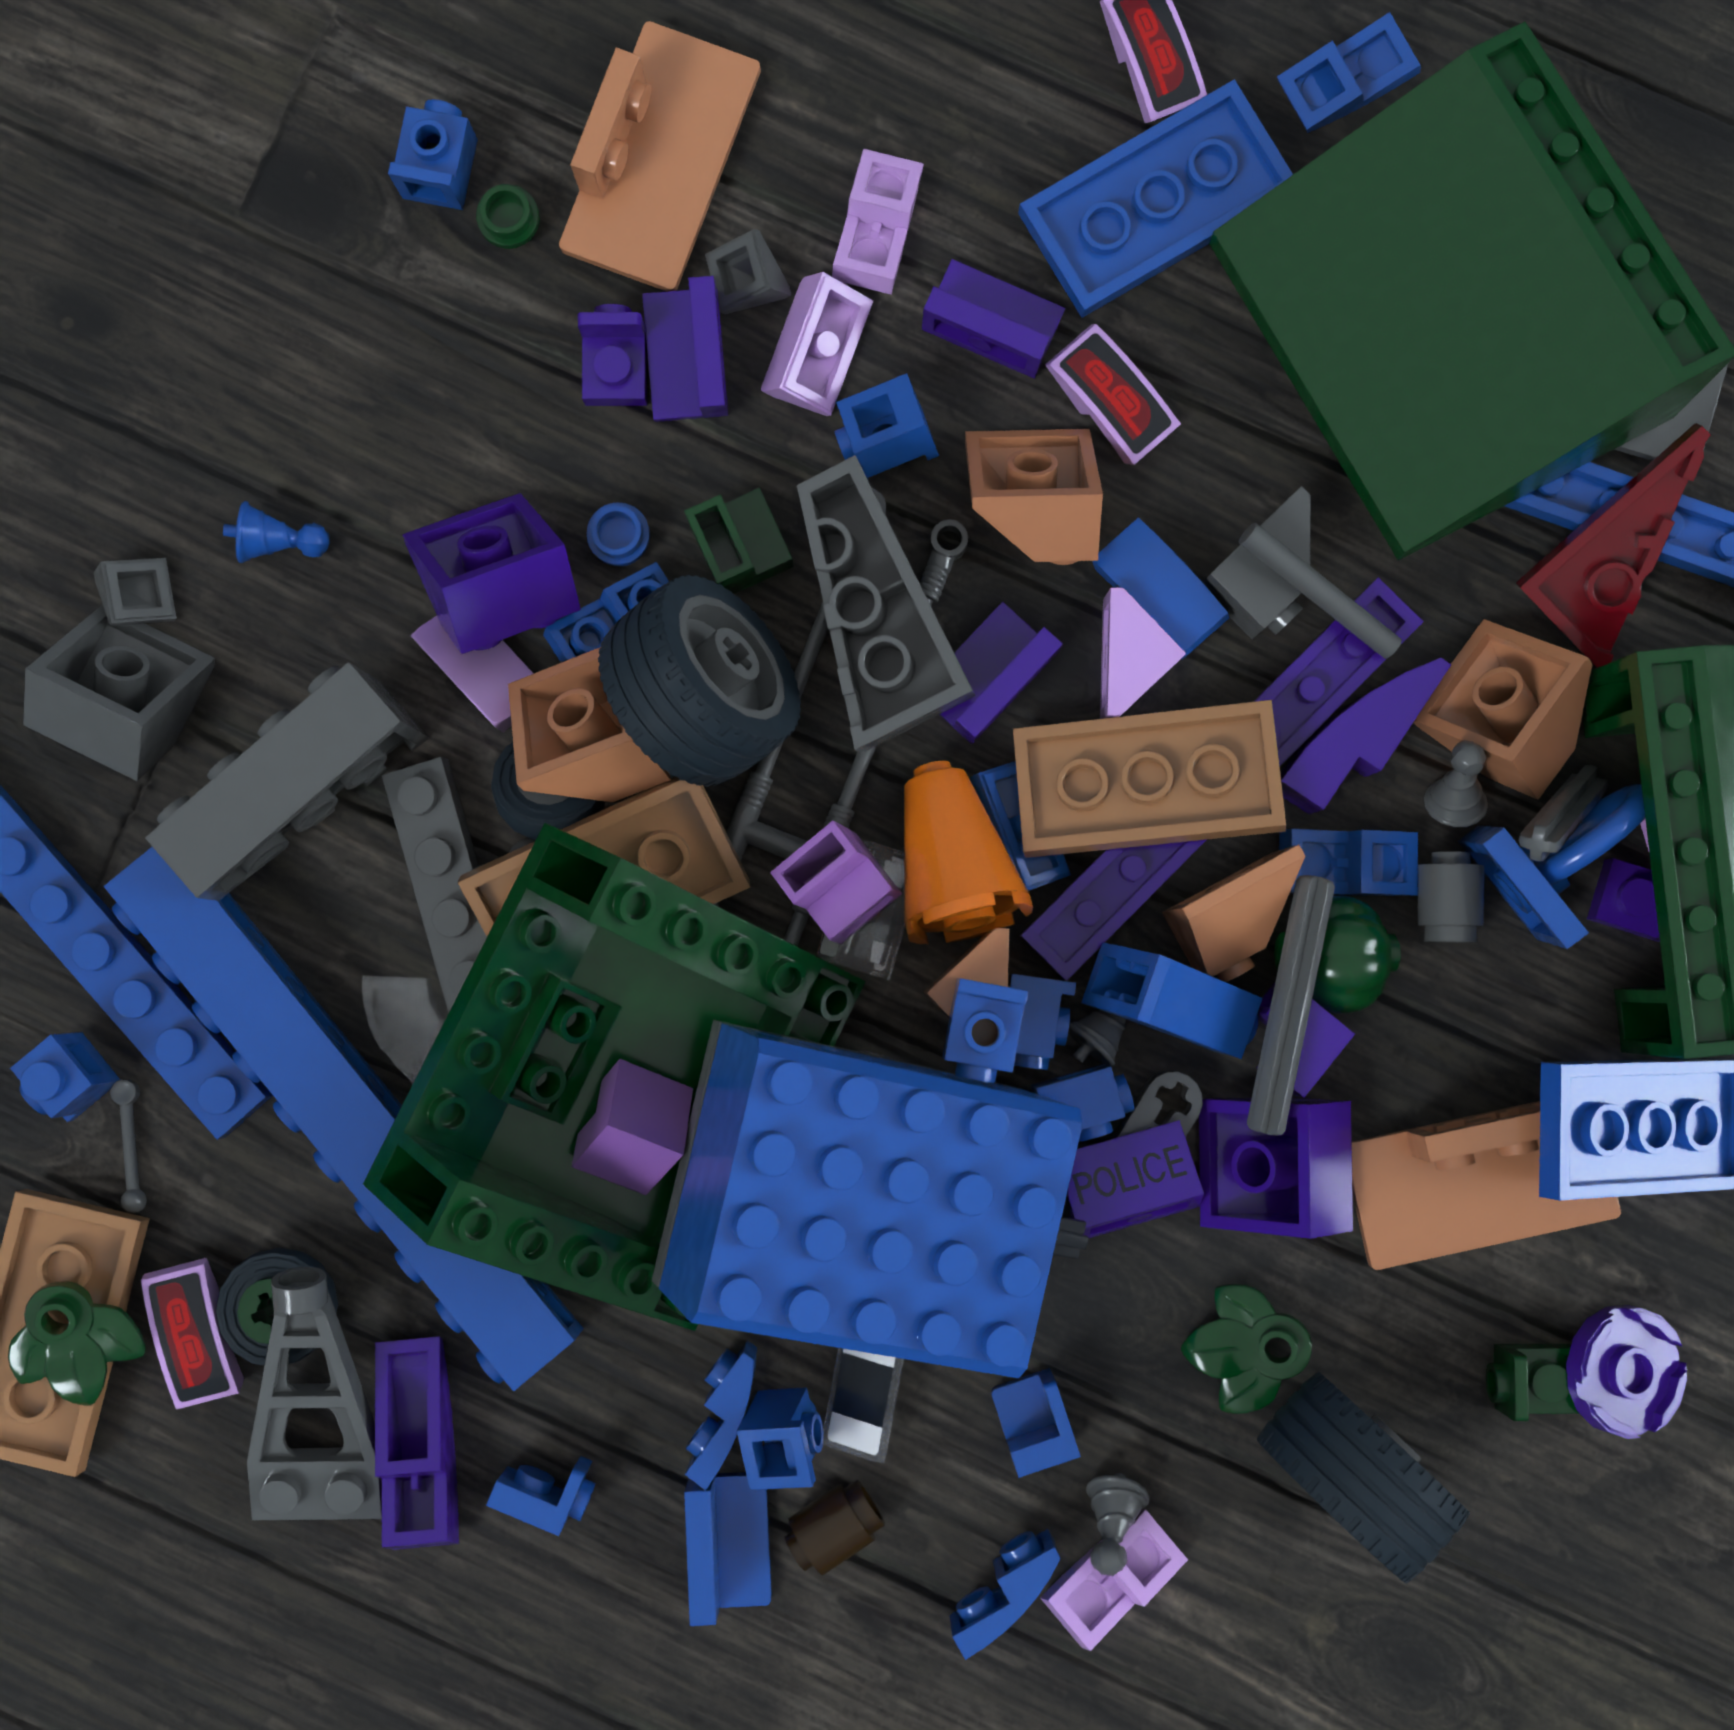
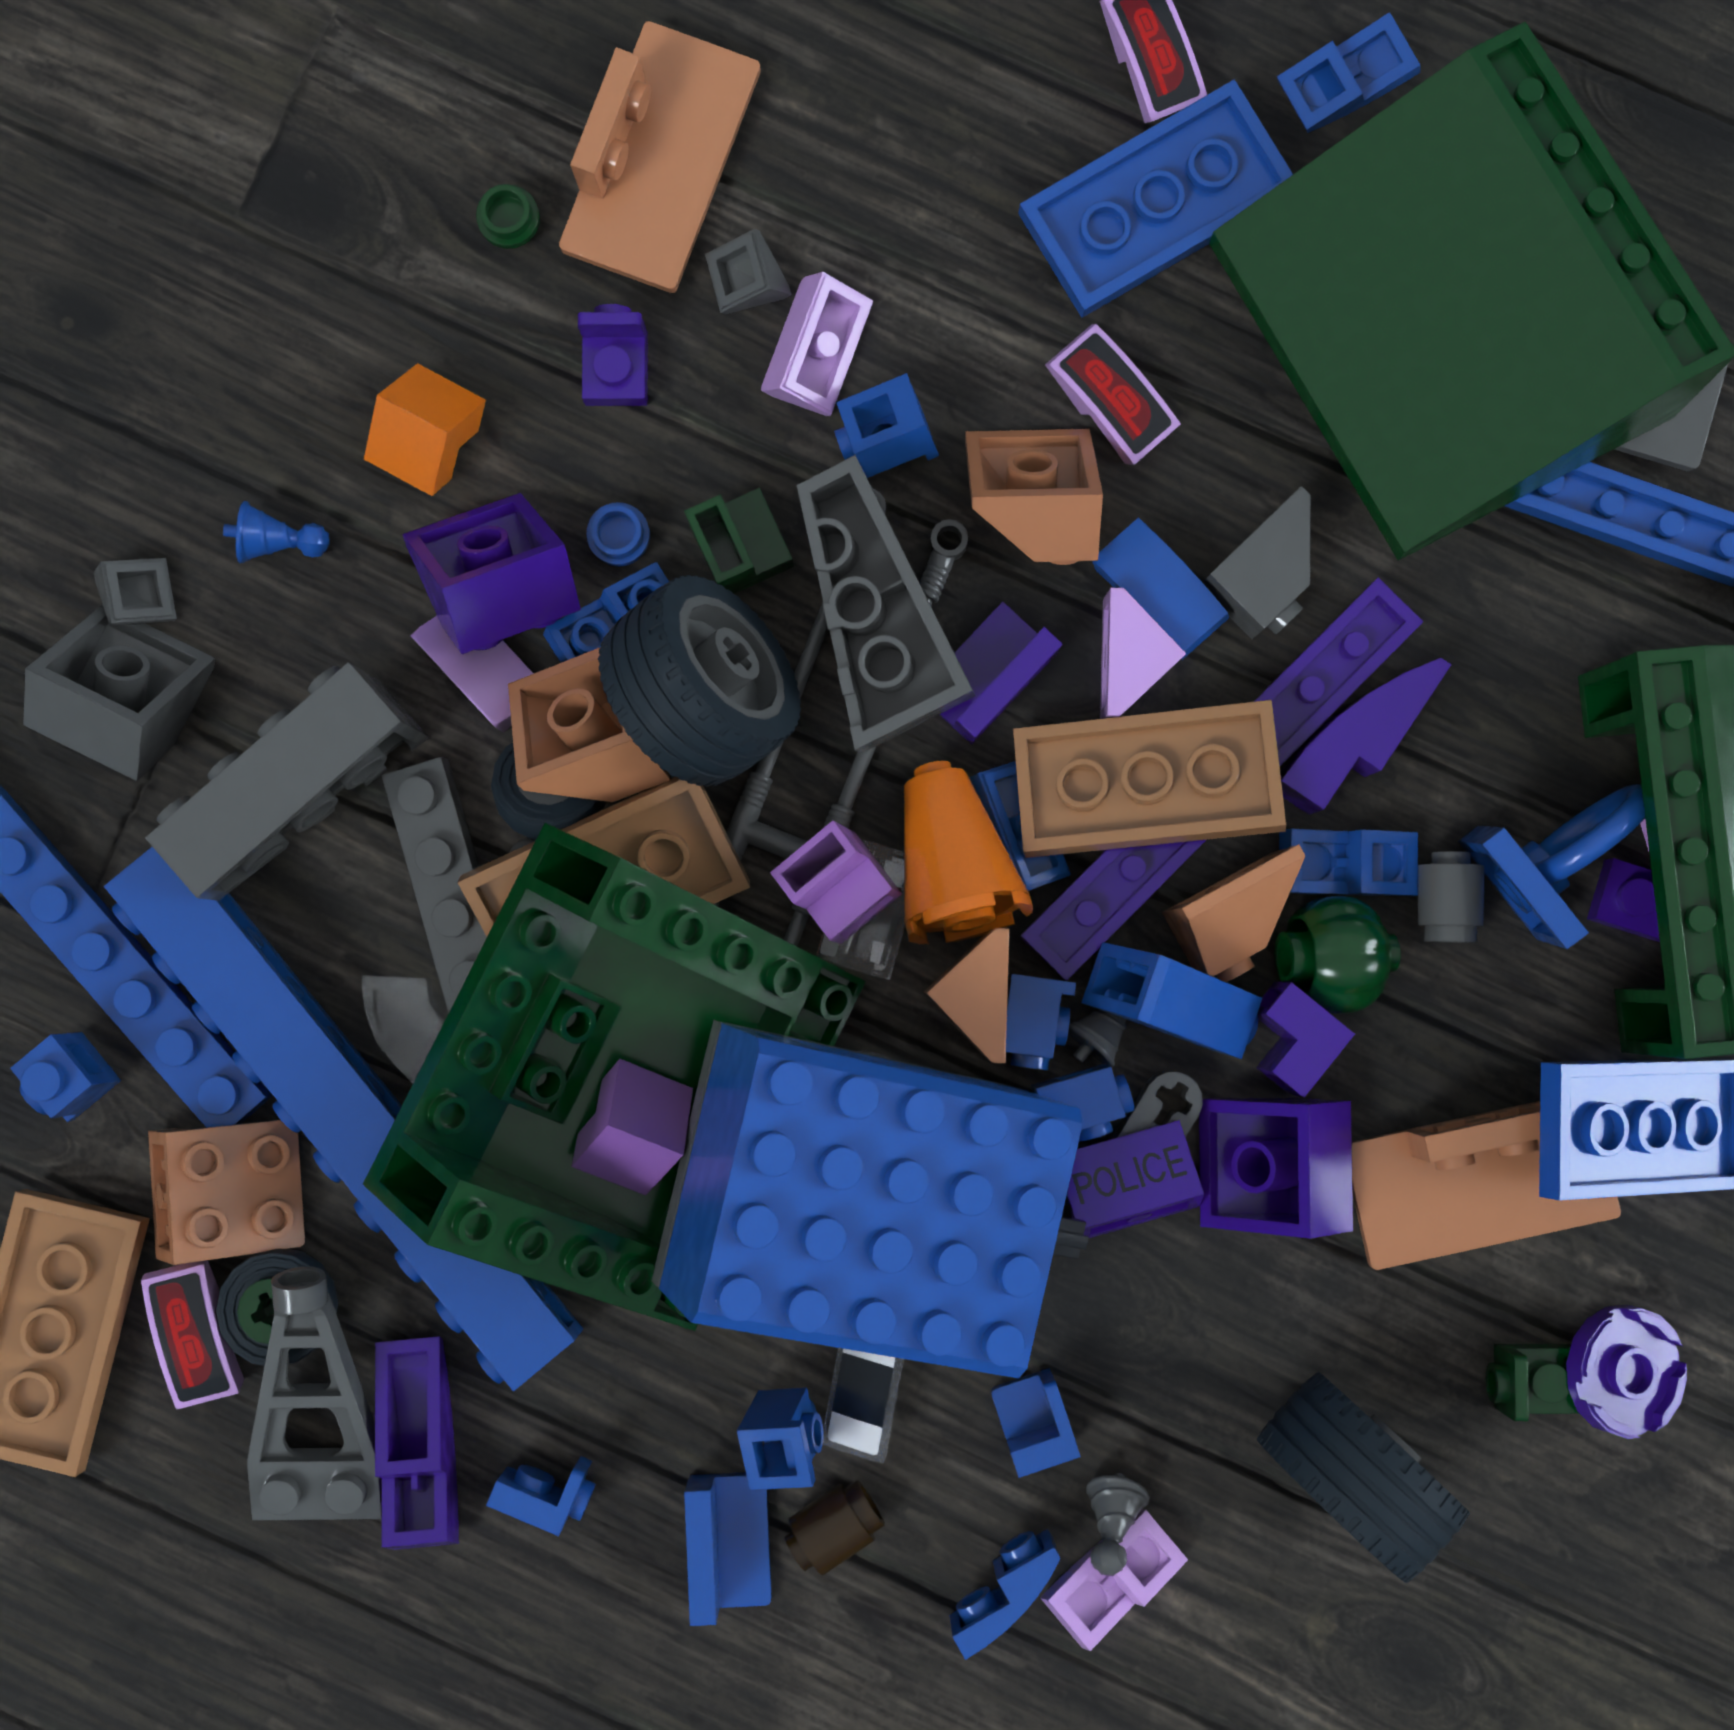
dark green plate [8,1281,146,1406] -> none
dark grey hinge [110,1080,147,1213] -> none
blue brick [388,99,478,210] -> none
dark purple panel [642,276,729,422] -> none
blue slope [685,1340,757,1491] -> none
lavender slope [832,149,924,295] -> none
dark purple panel [922,259,1066,379] -> none
blue brick [942,978,1028,1083] -> none
dark green plate [1181,1284,1312,1414] -> none
dark grey bar [1239,522,1402,659] -> none
dark grey axle [1247,875,1335,1136] -> none
nougat slope [1413,619,1592,800] -> none
dark grey piece [1423,740,1488,827] -> none
dark red wing [1516,423,1711,668] -> none
dark grey axle [1519,765,1609,861] -> none
none -> nougat bracket [148,1120,305,1265]
none -> orange piece [364,363,486,496]

